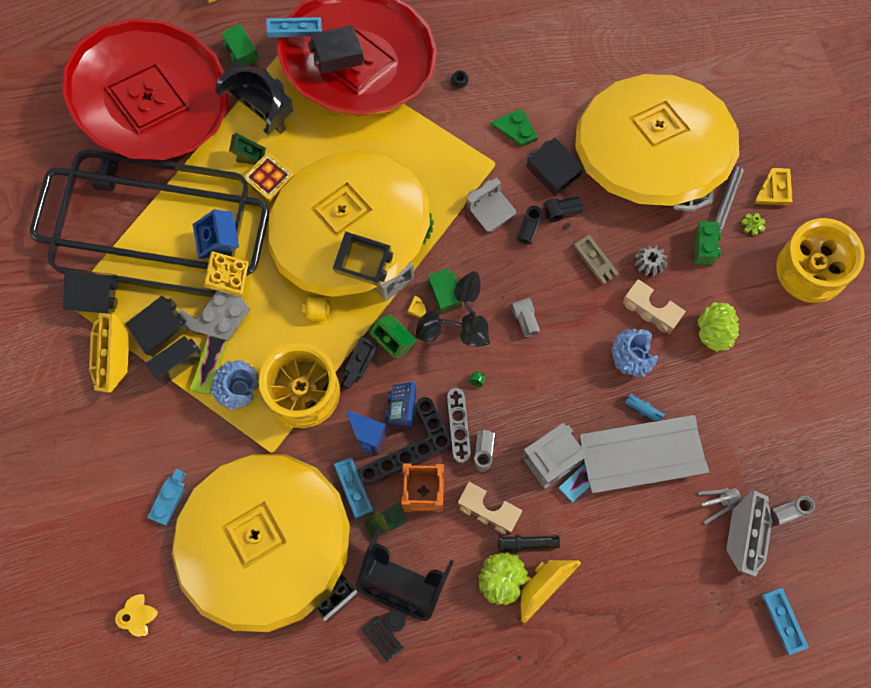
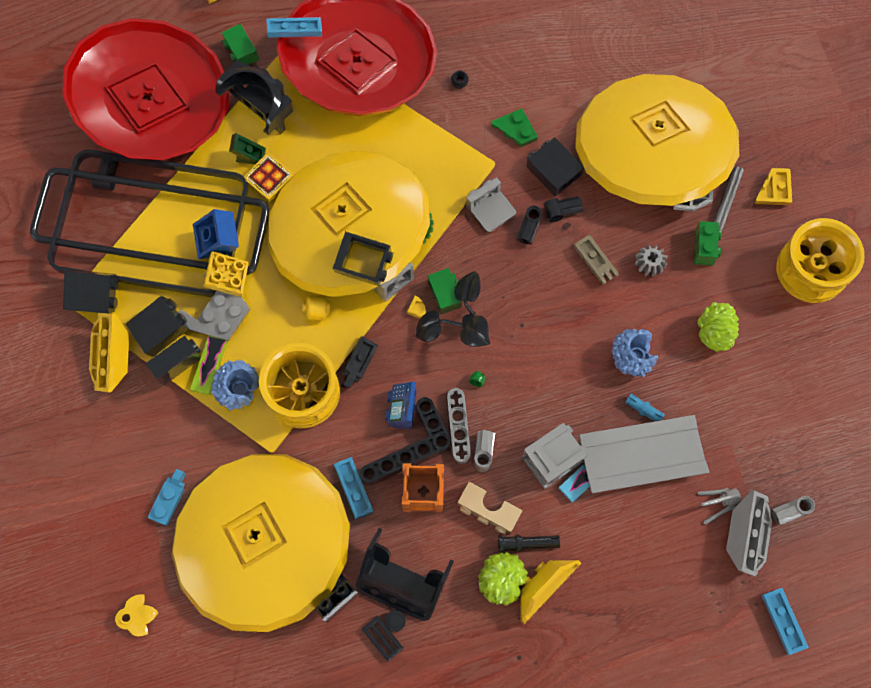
black brick [308,25,364,74] -> none
blue slope [347,410,387,455] -> none
dark green slope [364,503,408,539] -> none
green brick [369,314,417,359] -> none
light grey piece [511,298,540,338] -> none
tan arch [622,279,686,334] -> none
lime plant [741,213,765,236] -> none

